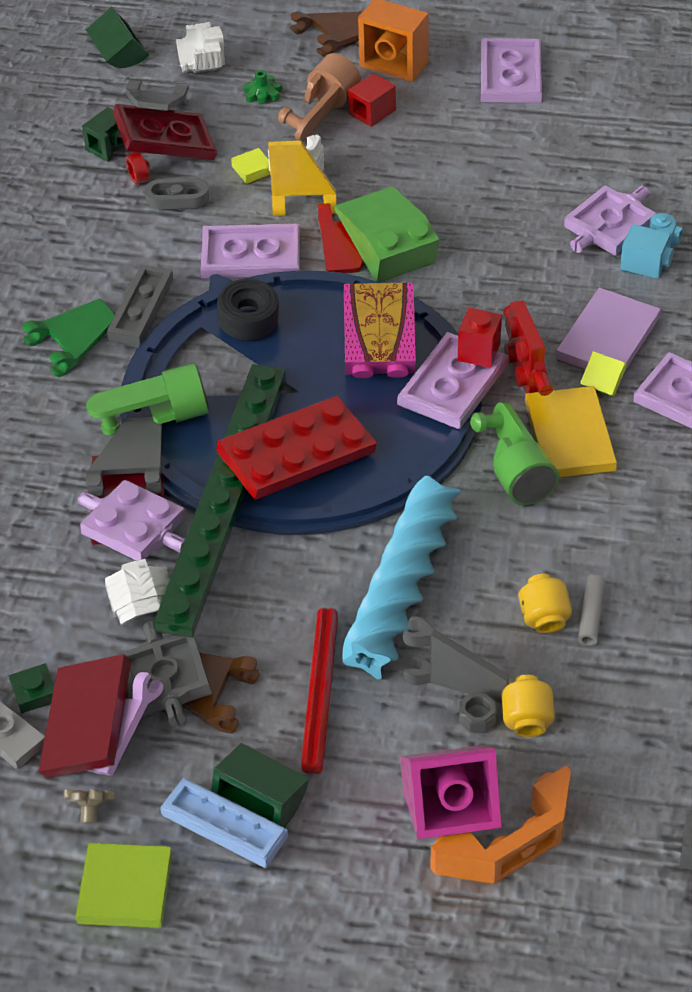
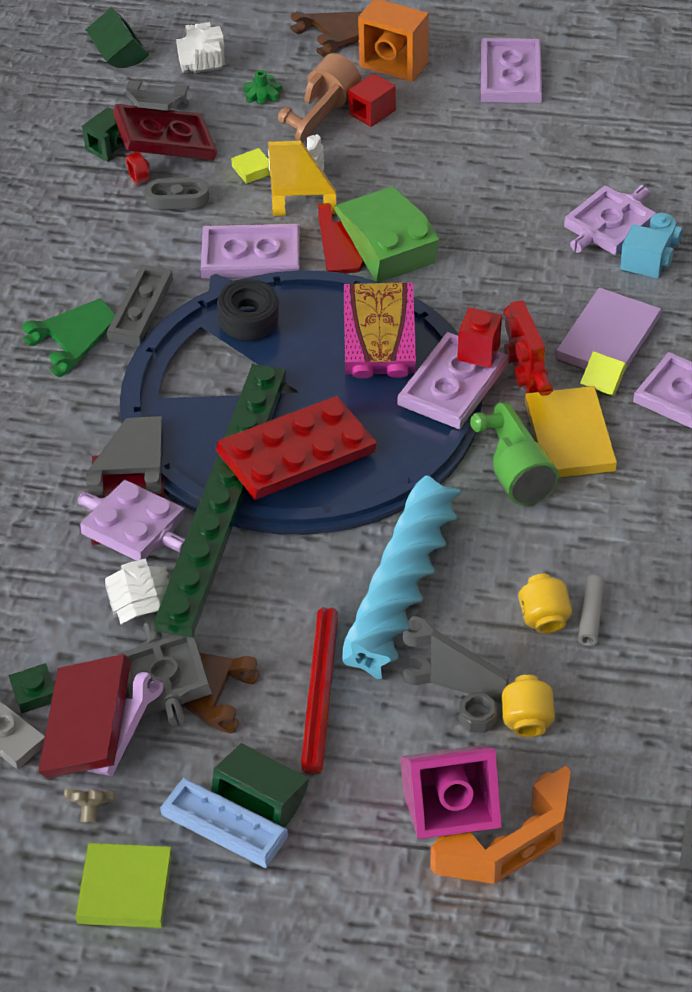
bright green piece [86,363,210,436] -> none

